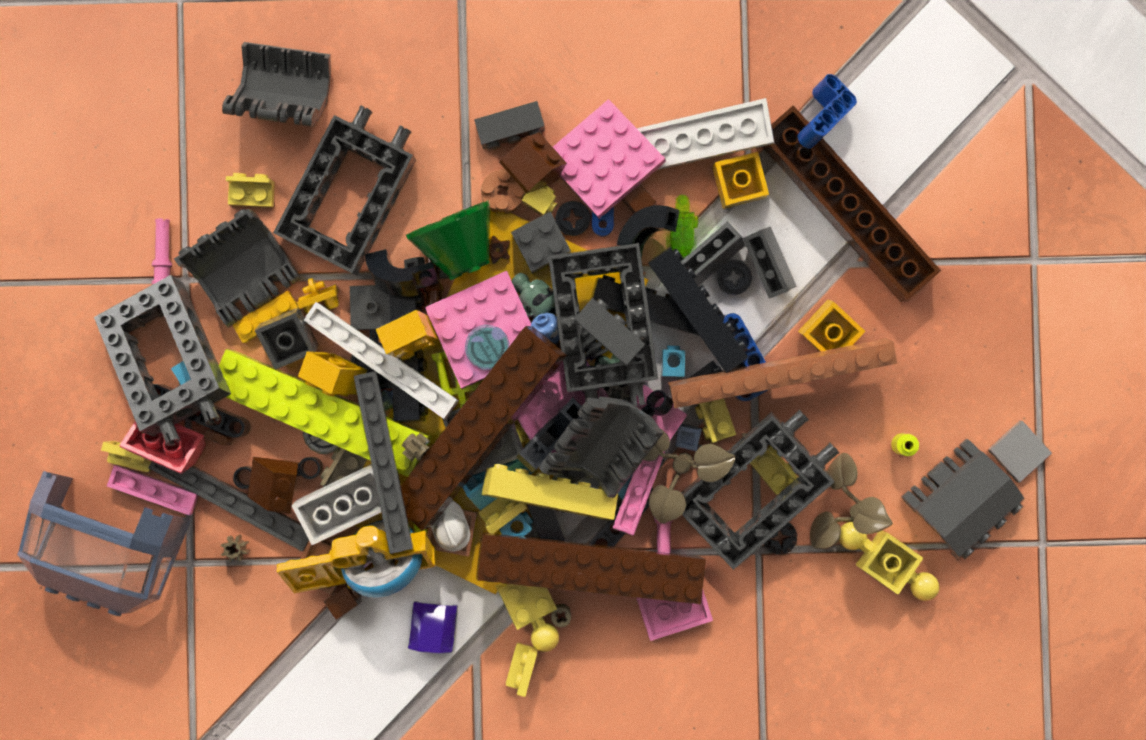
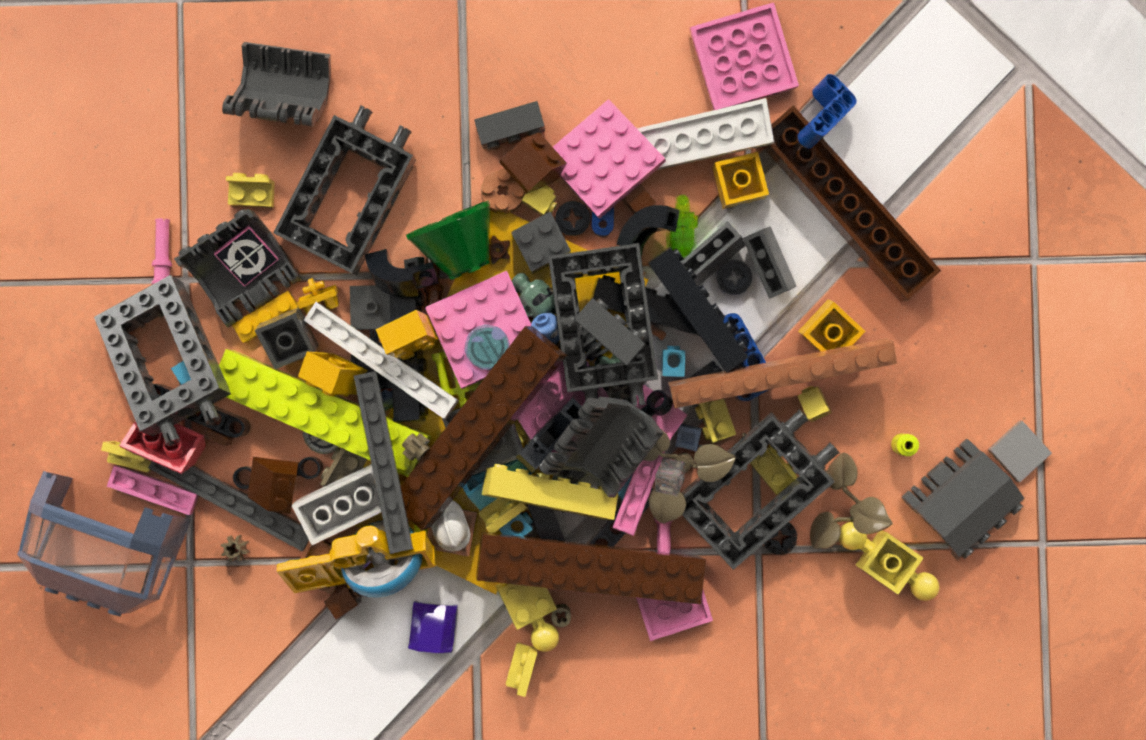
none -> tile [214,225,279,287]
none -> reddish brown tile [650,323,666,341]
none -> clear brick [655,458,685,496]
none -> bright pink plate [689,2,799,110]
none -> light yellow brick [797,386,832,422]

